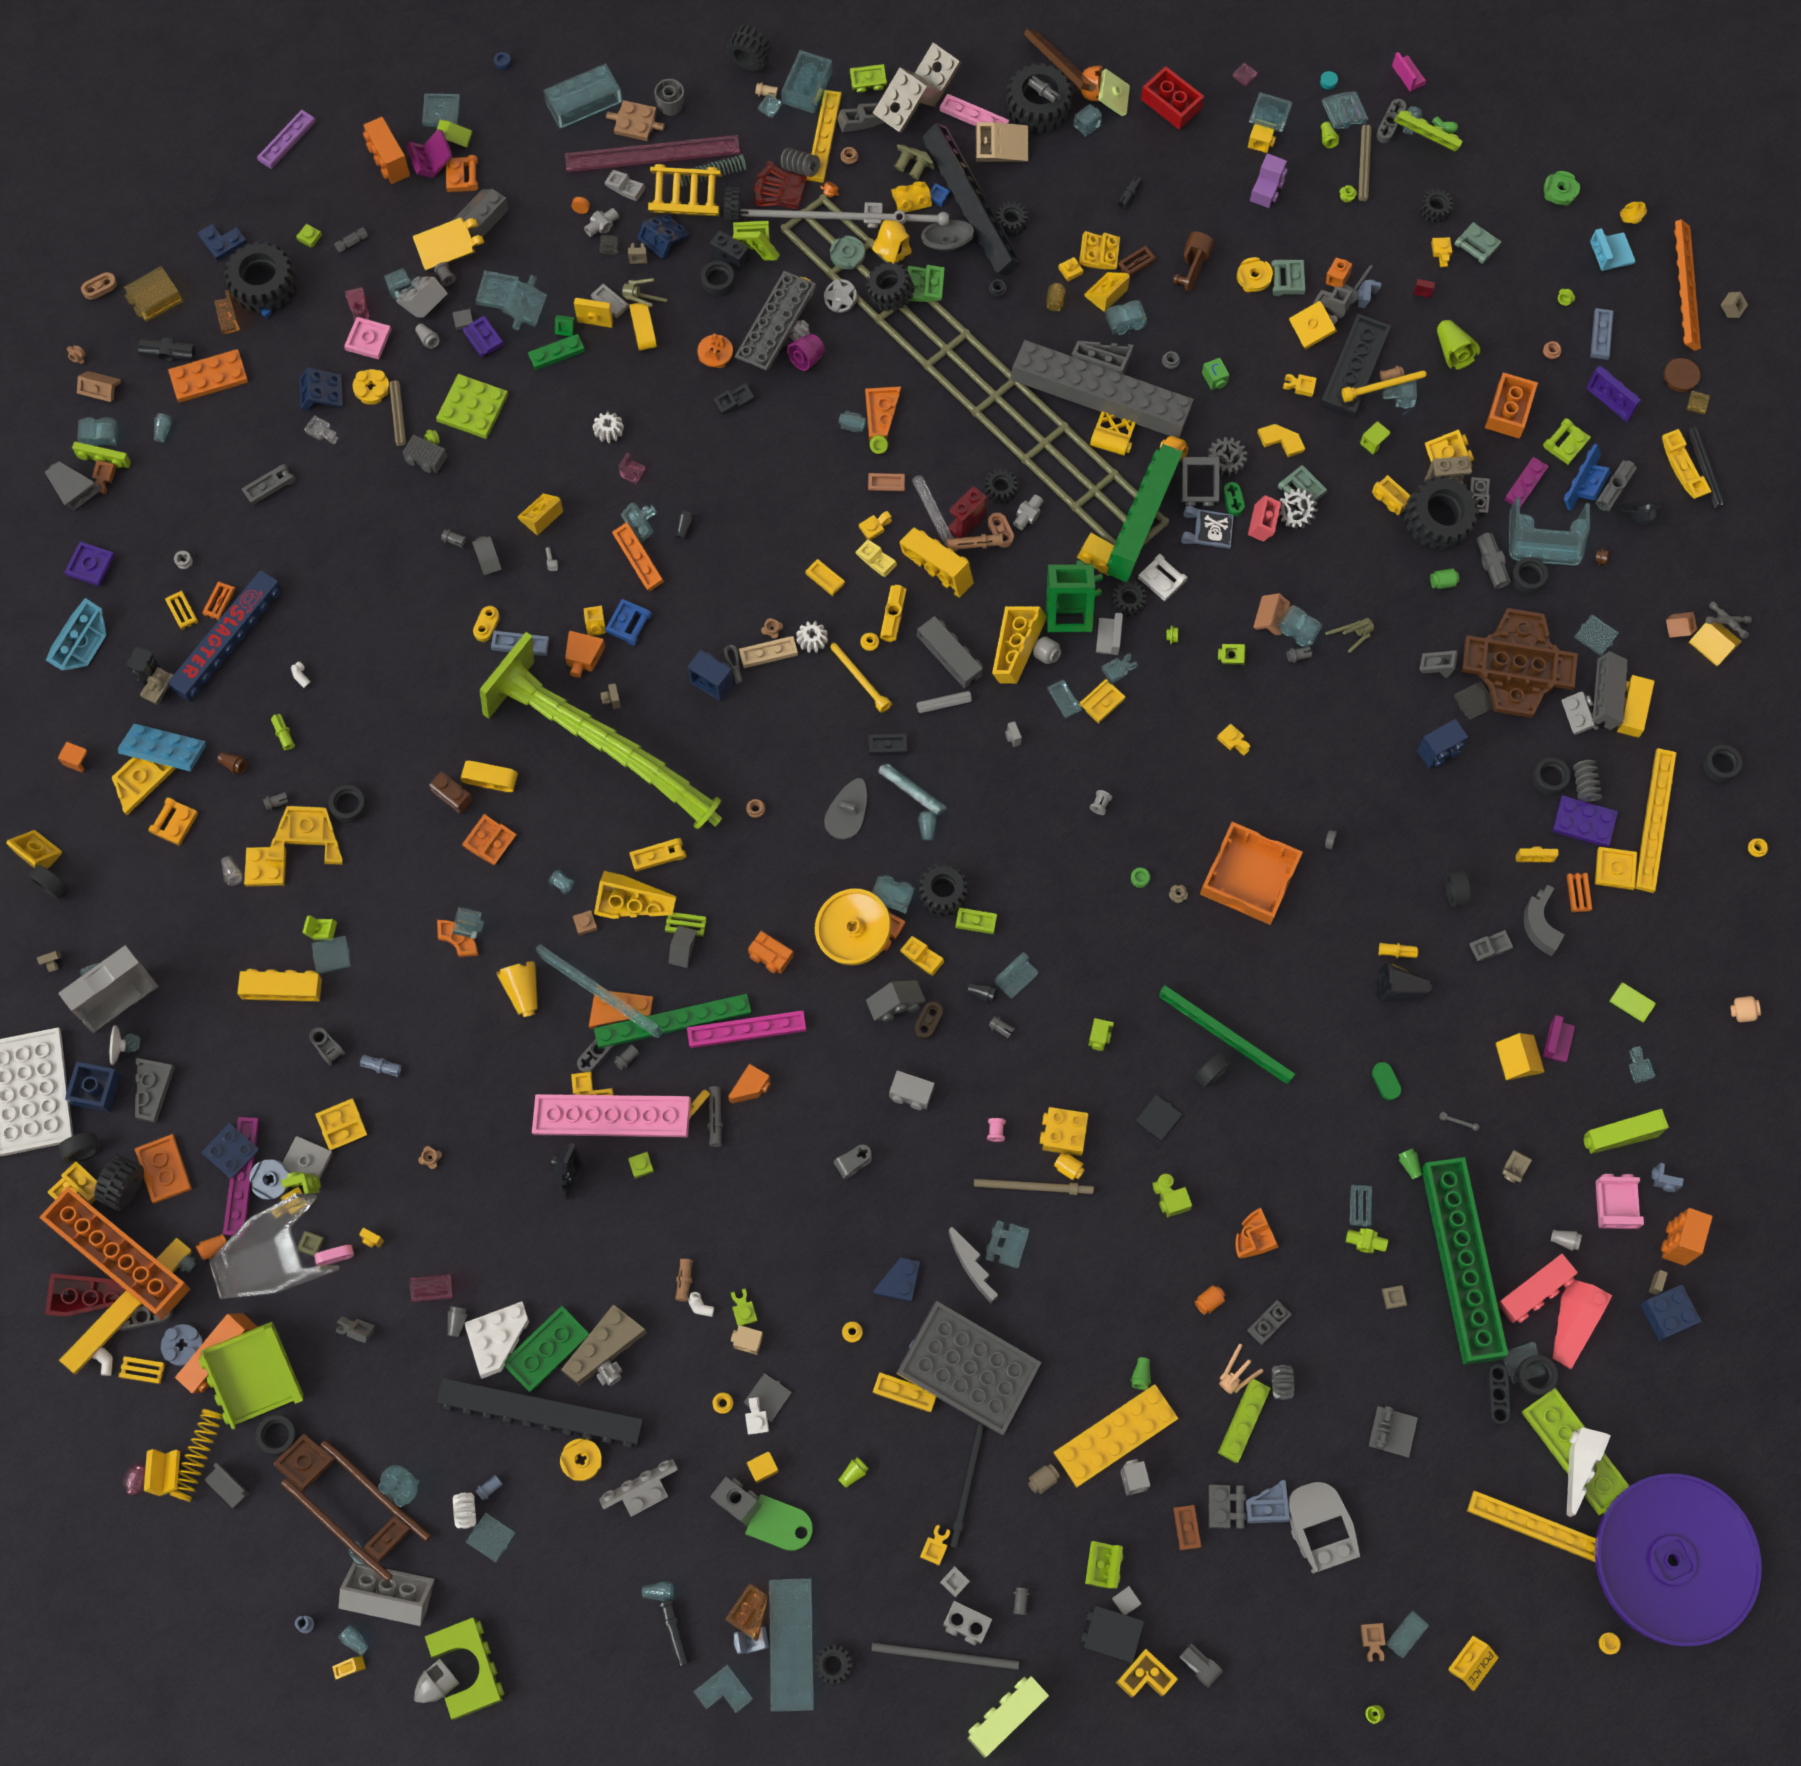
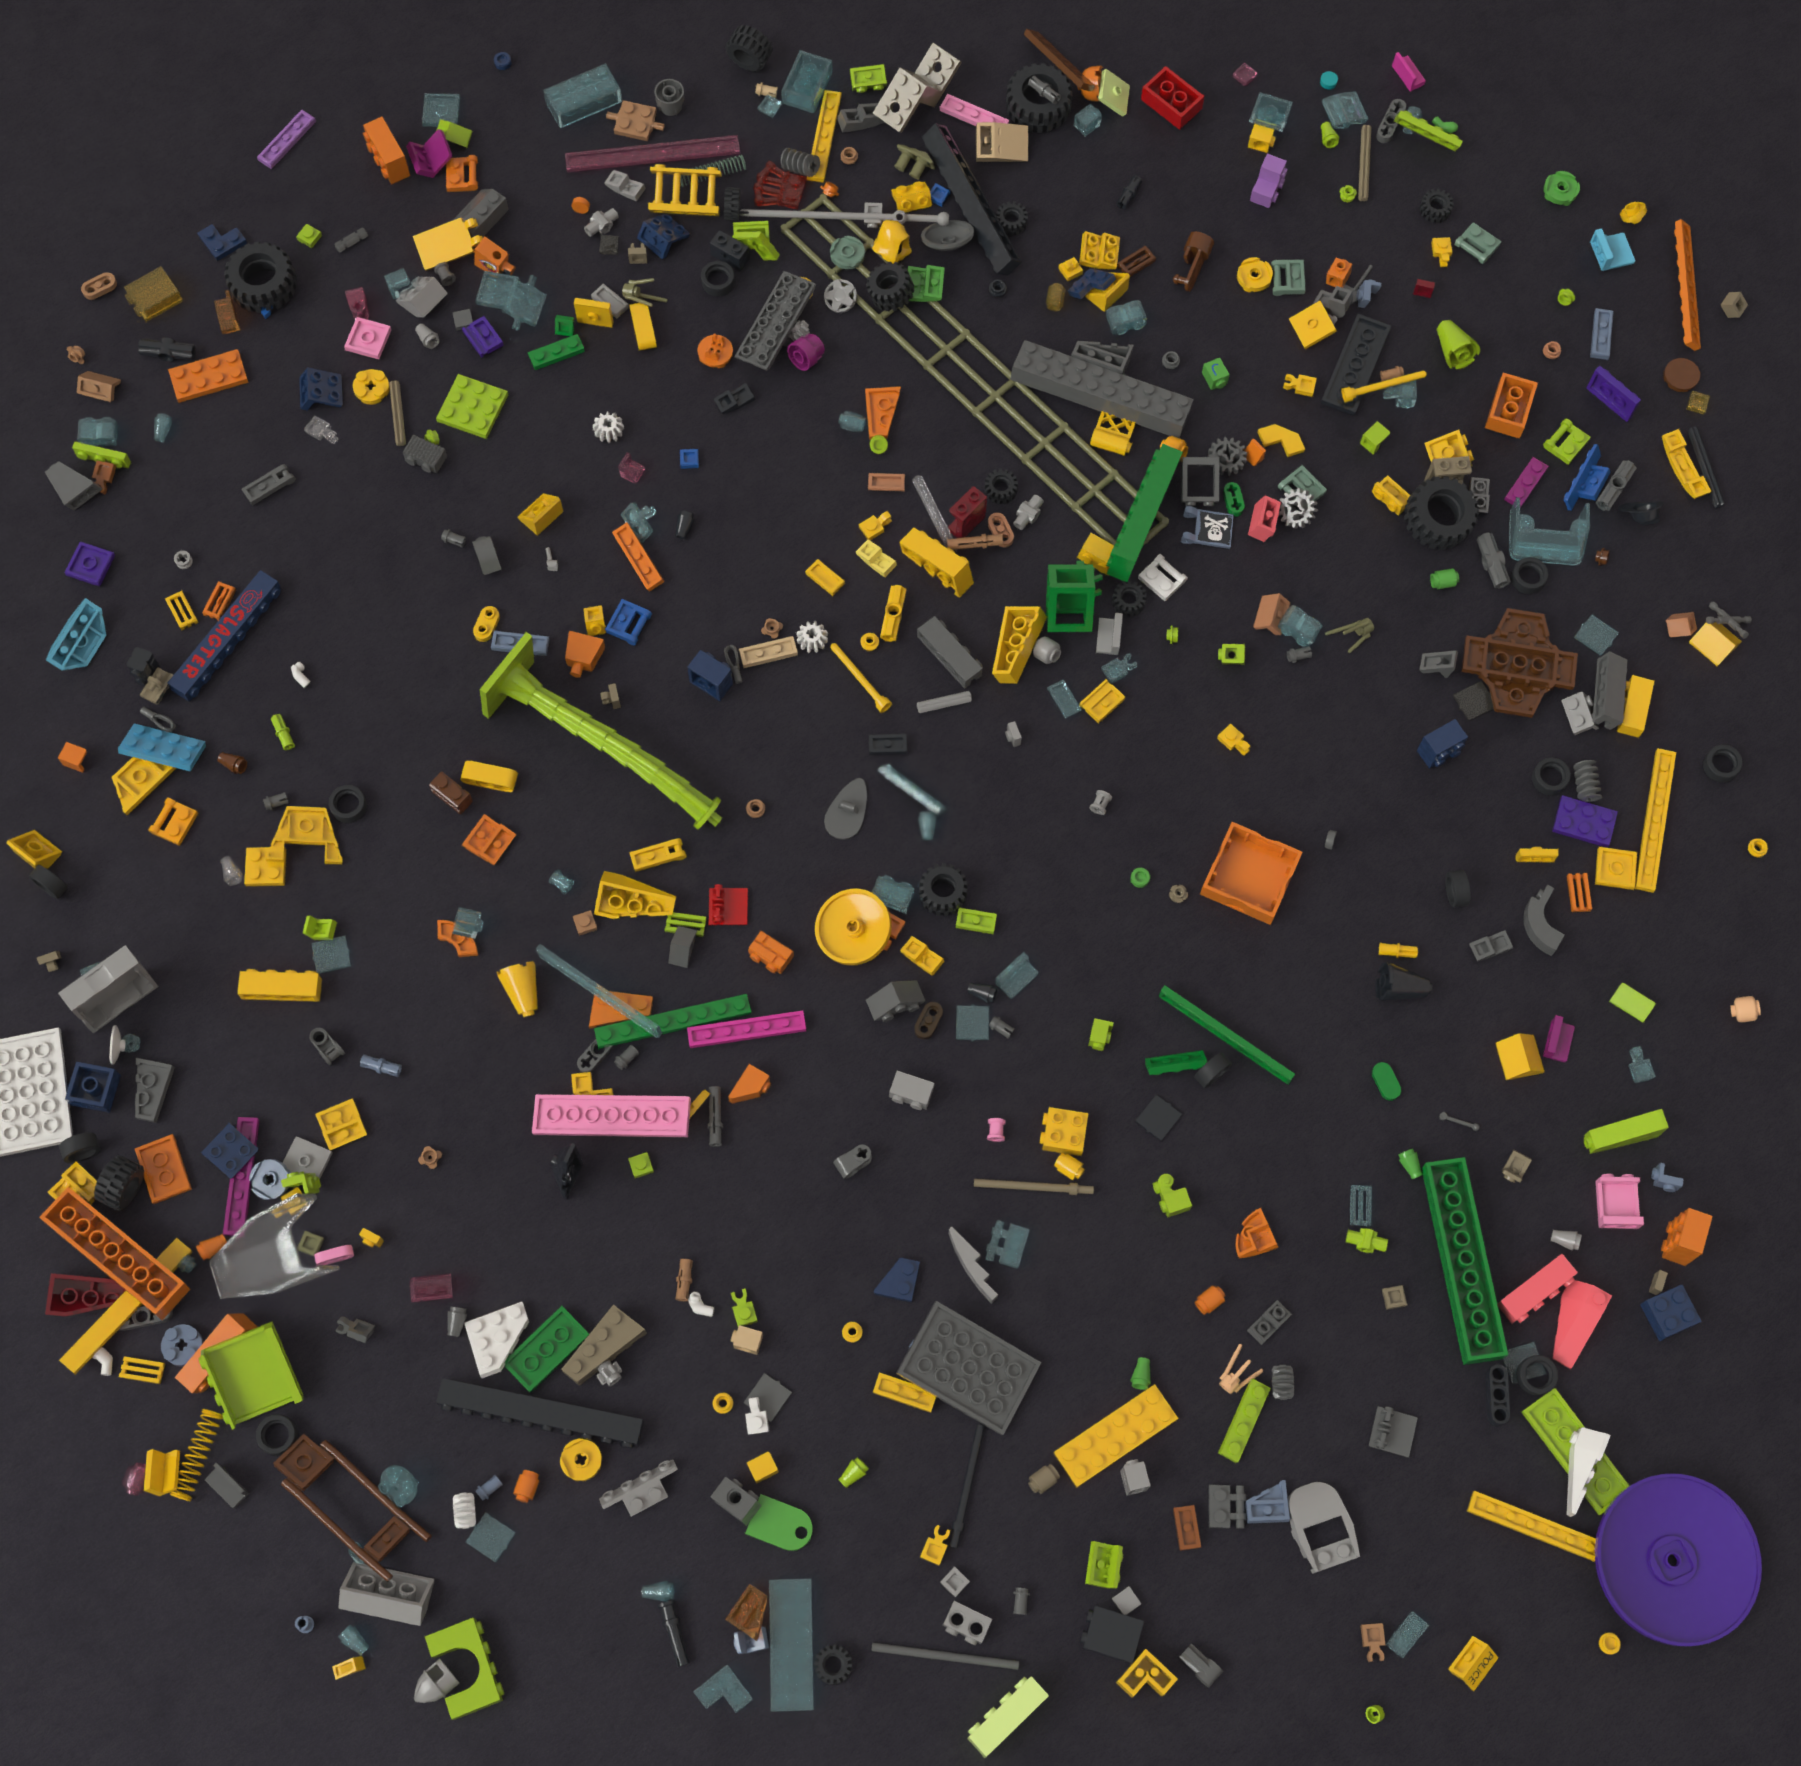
none -> dark grey piece [140,707,176,733]
none -> orange torso [475,236,515,277]
none -> orange brick [513,1470,539,1503]
none -> blue tile [680,449,699,469]
none -> red hinge [709,884,748,925]
none -> clear light blue piece [956,1004,989,1042]
none -> dark blue plate [1067,269,1116,299]
none -> green plate [1145,1050,1207,1075]
none -> orange slope [1244,439,1266,466]

